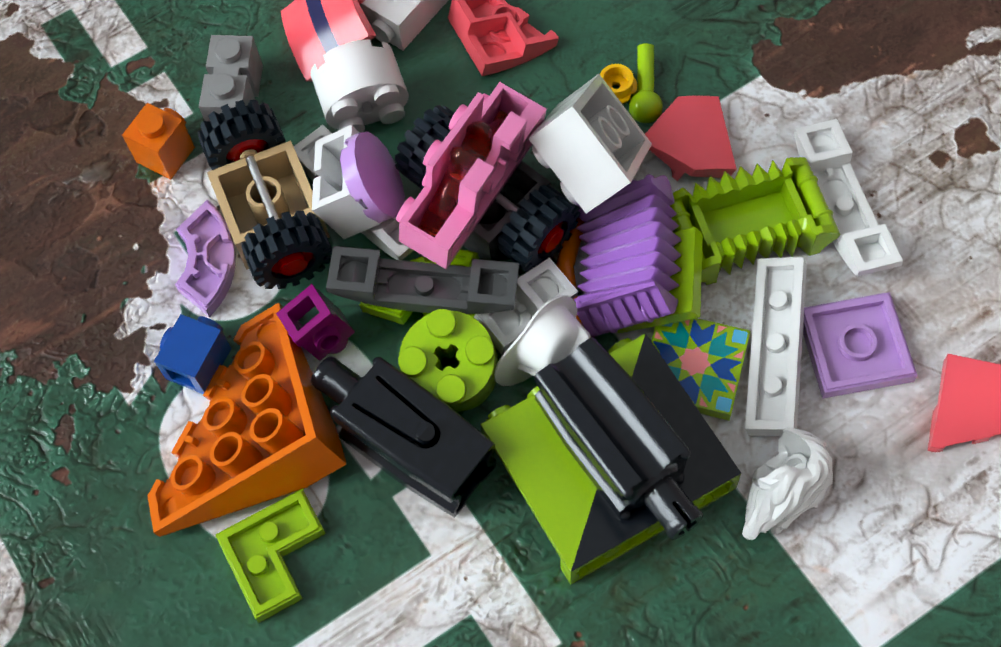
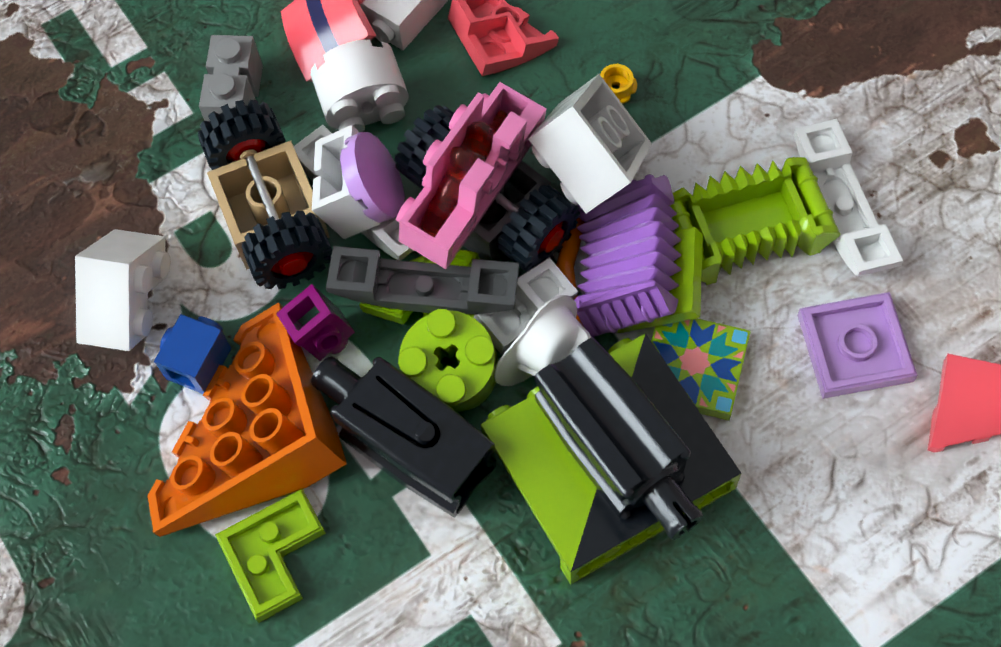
orange brick [122,103,195,180] -> none
lavender tile [175,200,236,317] -> none
lime bar [629,43,663,123] -> none
coral slope [645,96,737,181] -> none
white hair [742,427,833,540] -> none
white plate [745,257,807,436] -> none
none -> white brick [75,229,170,351]

